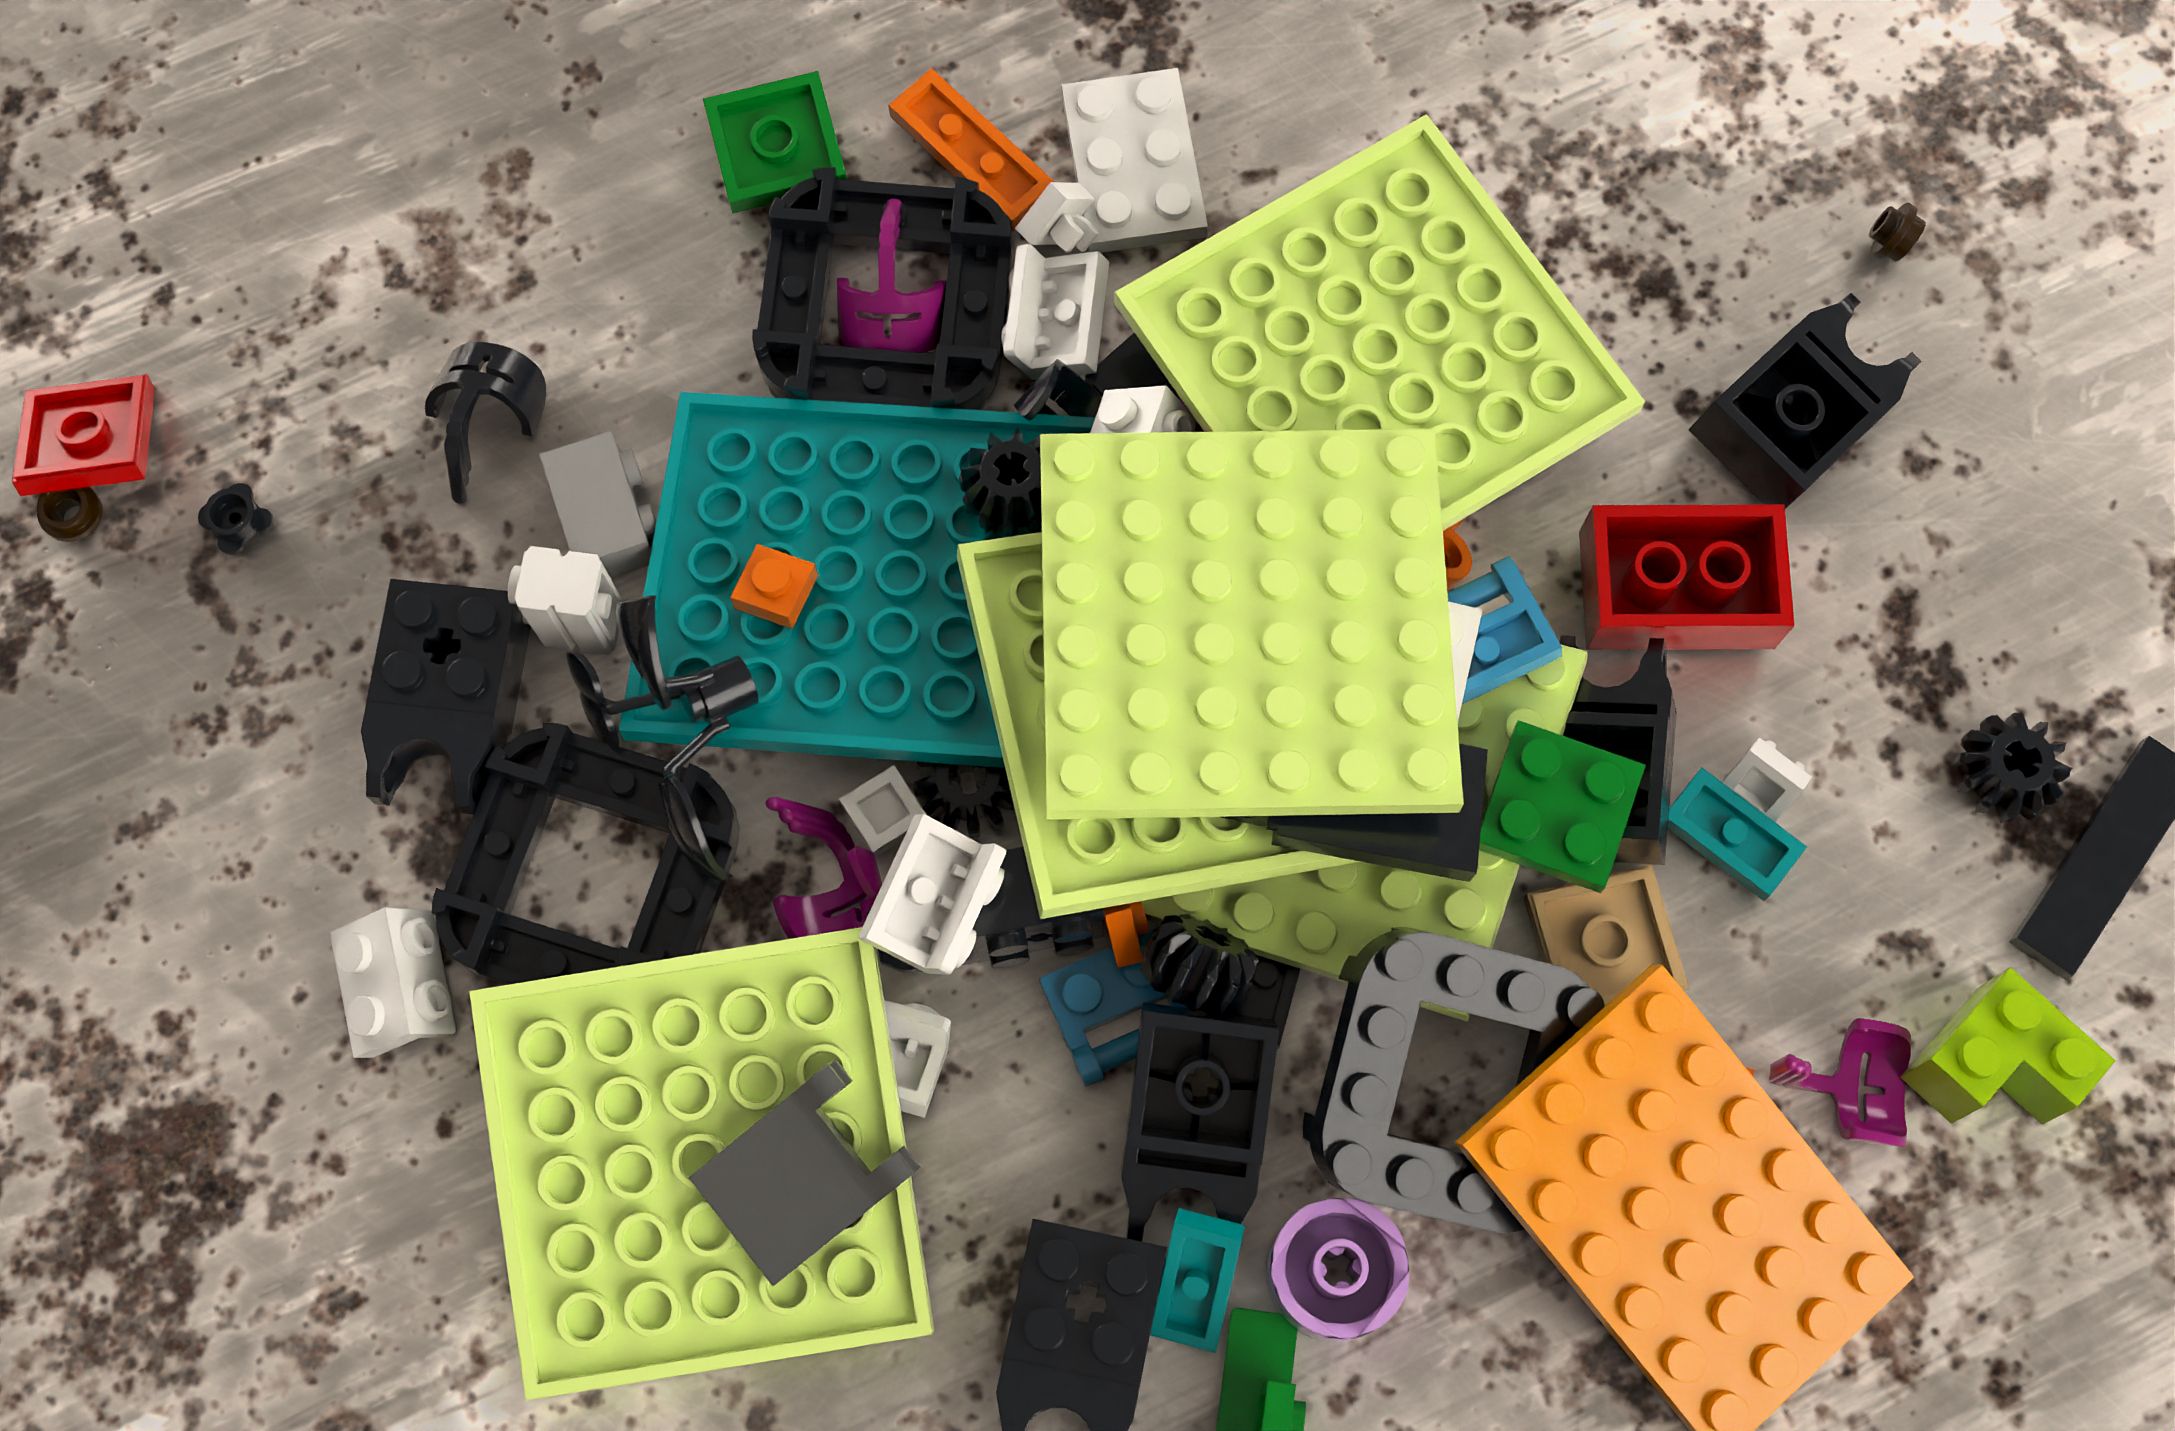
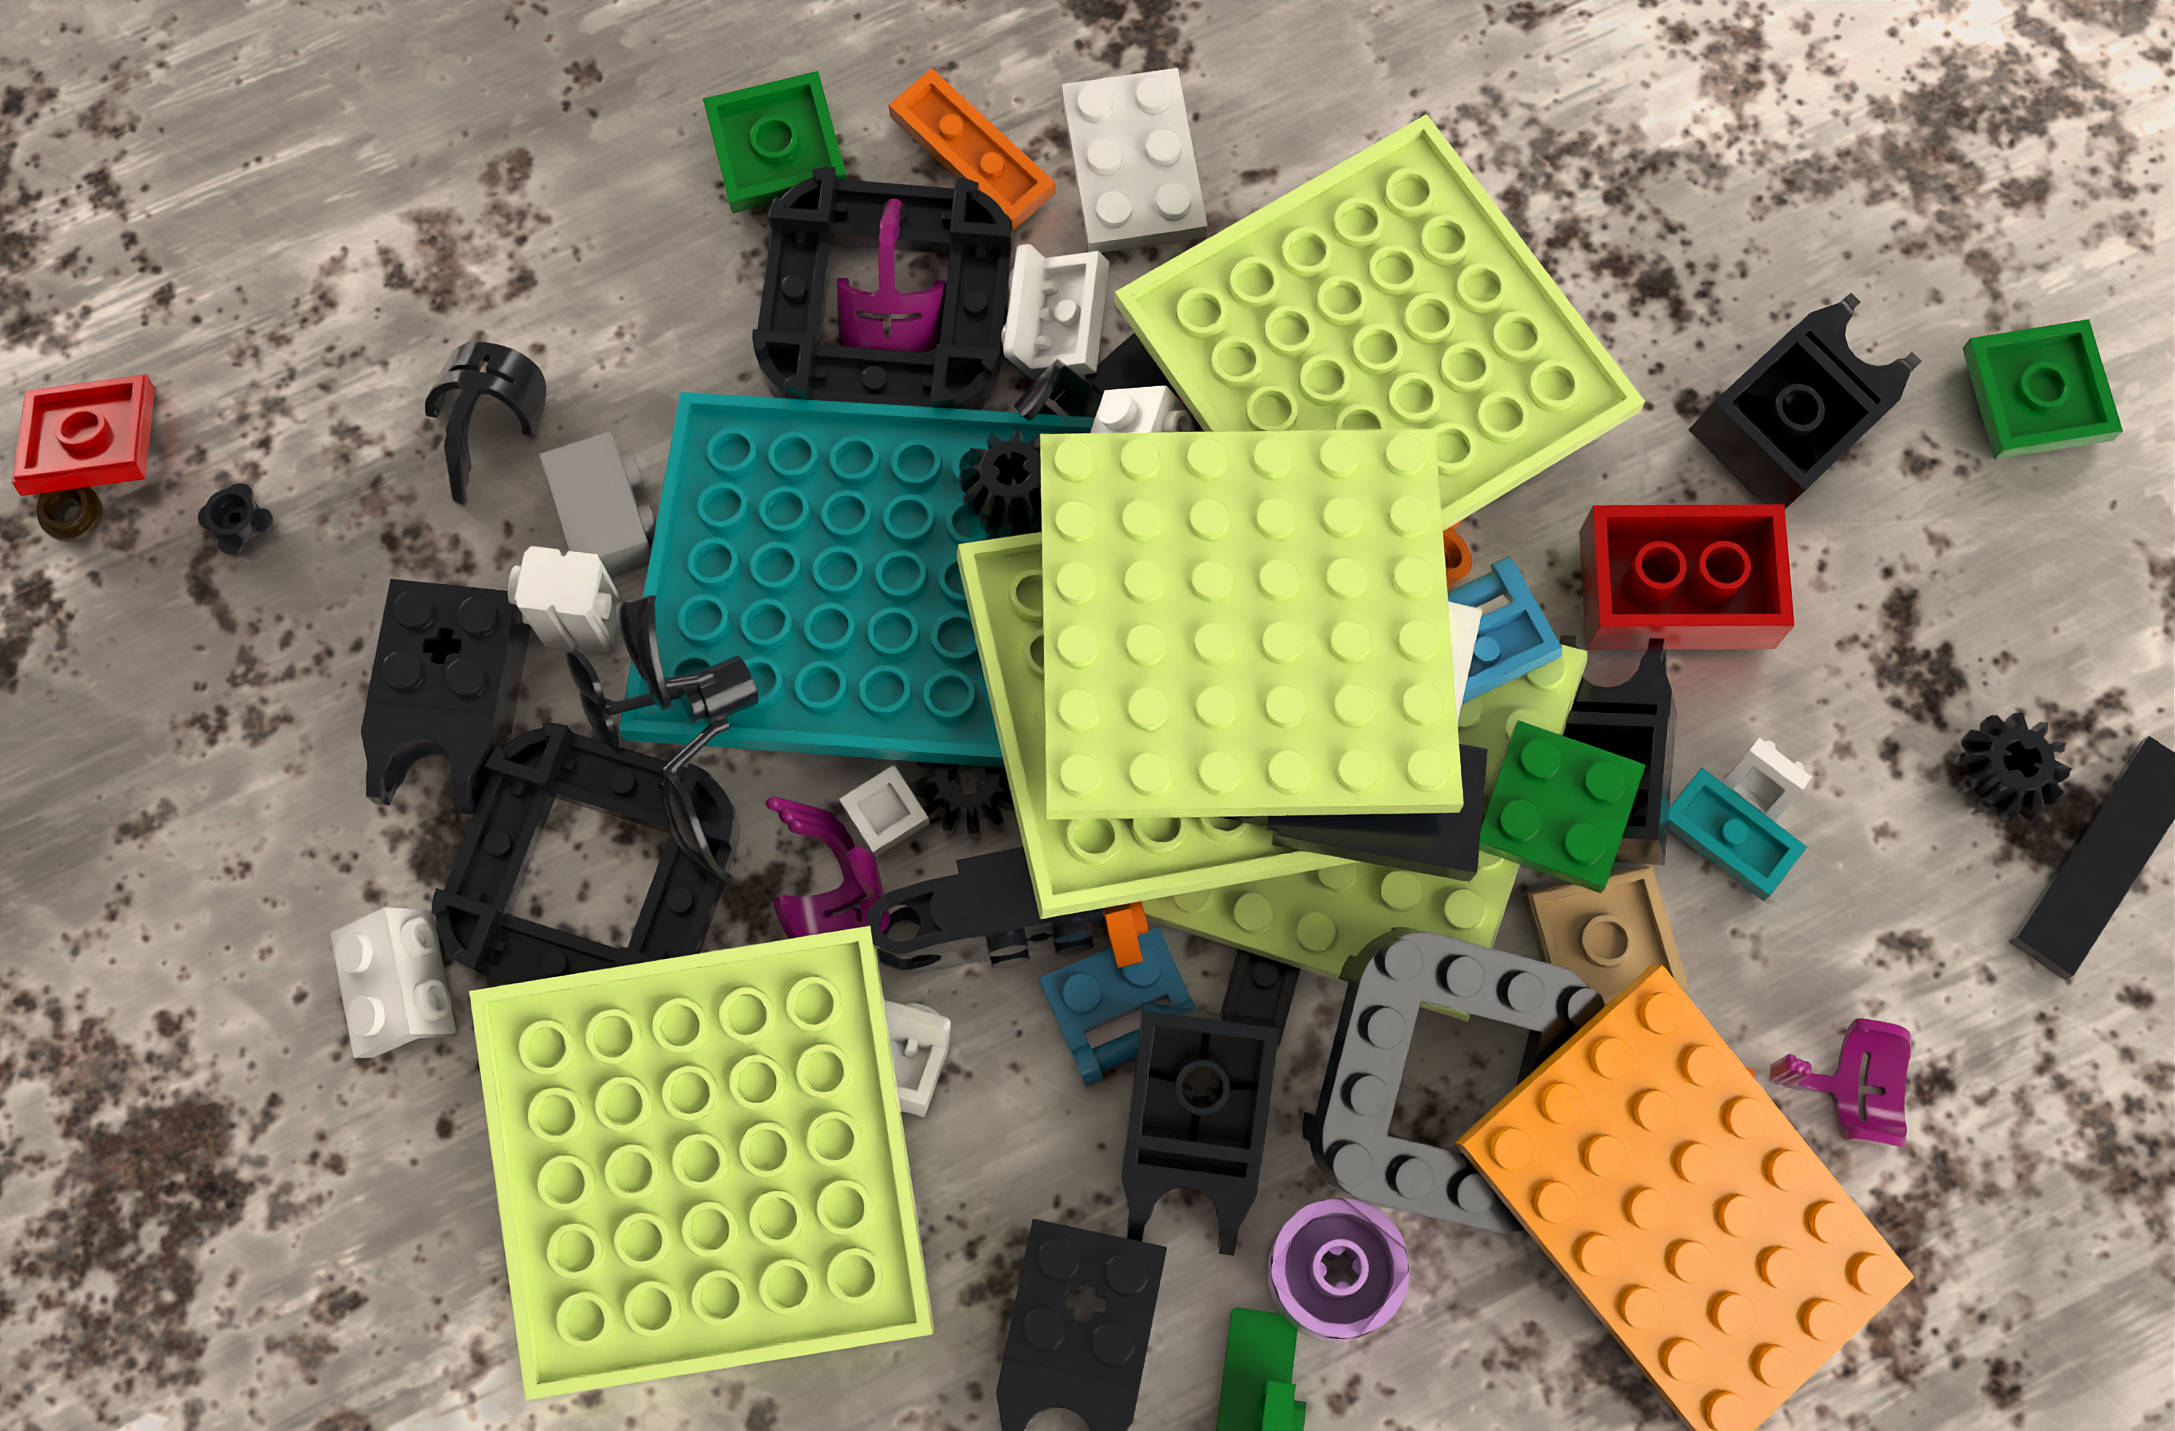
dark grey flag [689,1060,921,1286] -> none
orange plate [730,544,818,629] -> none
white bracket [858,814,1007,975] -> none
white tile [1015,182,1099,252] -> none
black gear [1140,914,1259,1016] -> none
teal plate [1150,1208,1245,1353] -> none
dark brown plate [1868,202,1926,262] -> none
lime brick [1900,967,2116,1125] -> none
none -> green plate [1962,319,2123,460]

